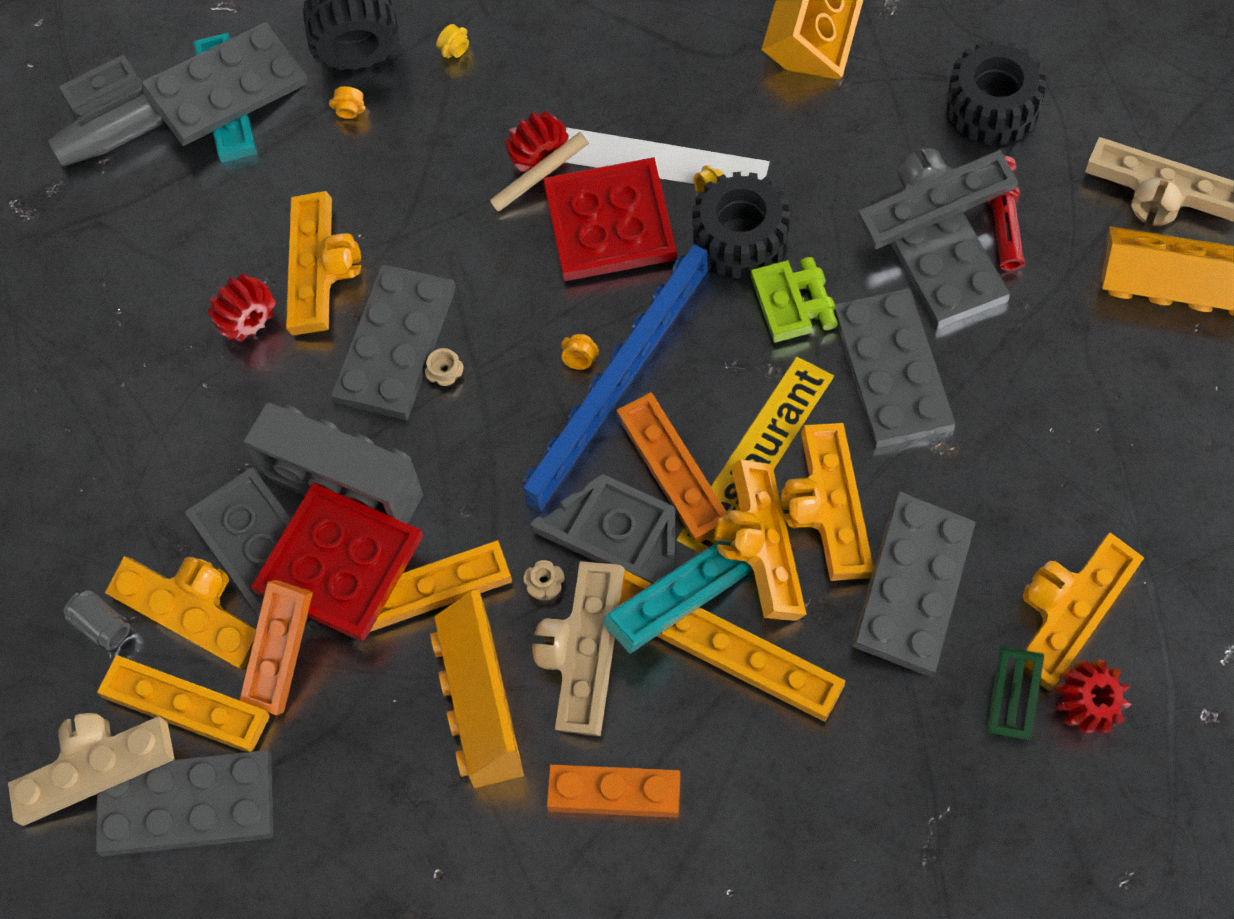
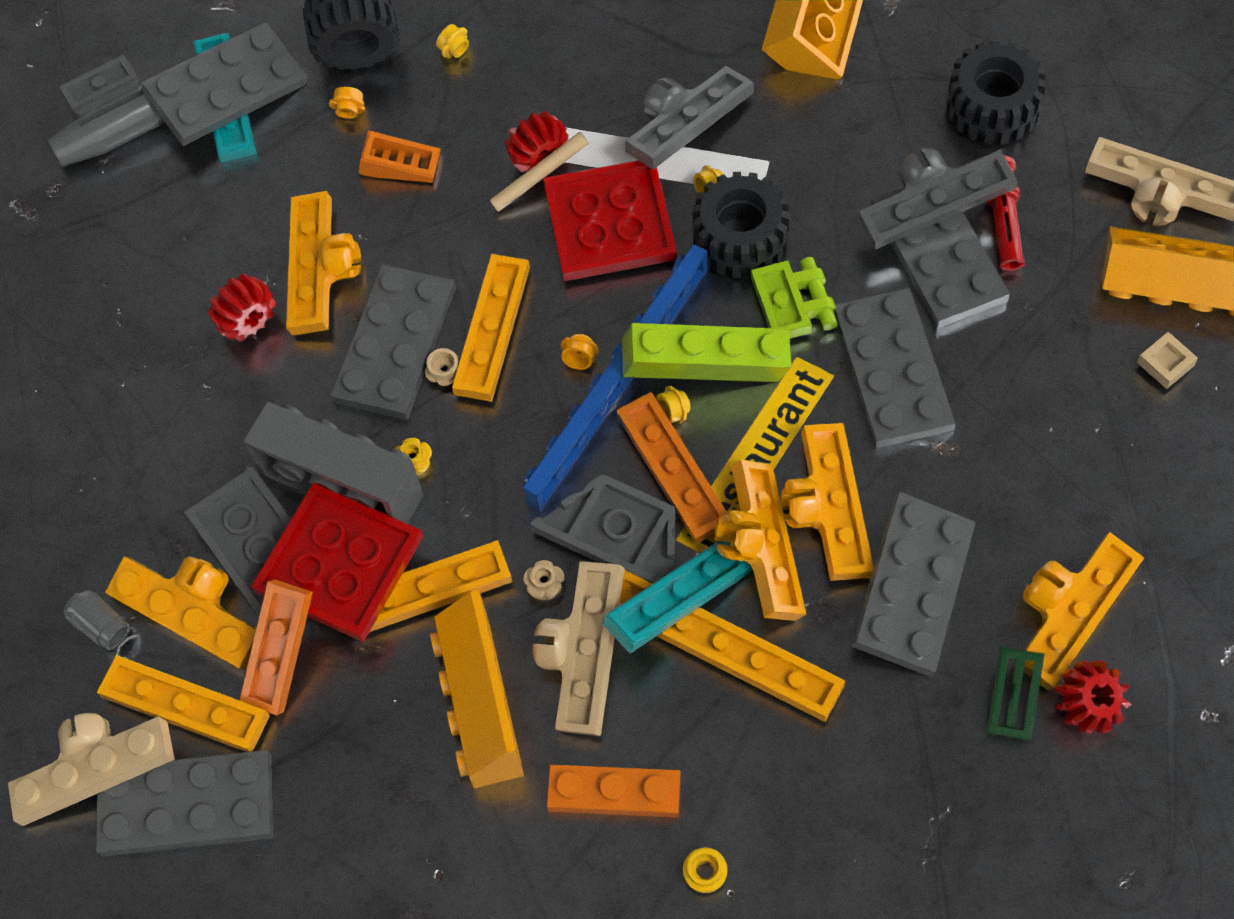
none -> orange slope [358,130,441,183]
none -> yellow plate [395,438,432,476]
none -> light orange plate [452,254,530,402]
none -> lime brick [622,323,792,382]
none -> dark grey plate [625,66,754,169]
none -> yellow plate [656,386,691,424]
none -> yellow plate [683,847,727,893]
none -> tan plate [1137,332,1198,389]

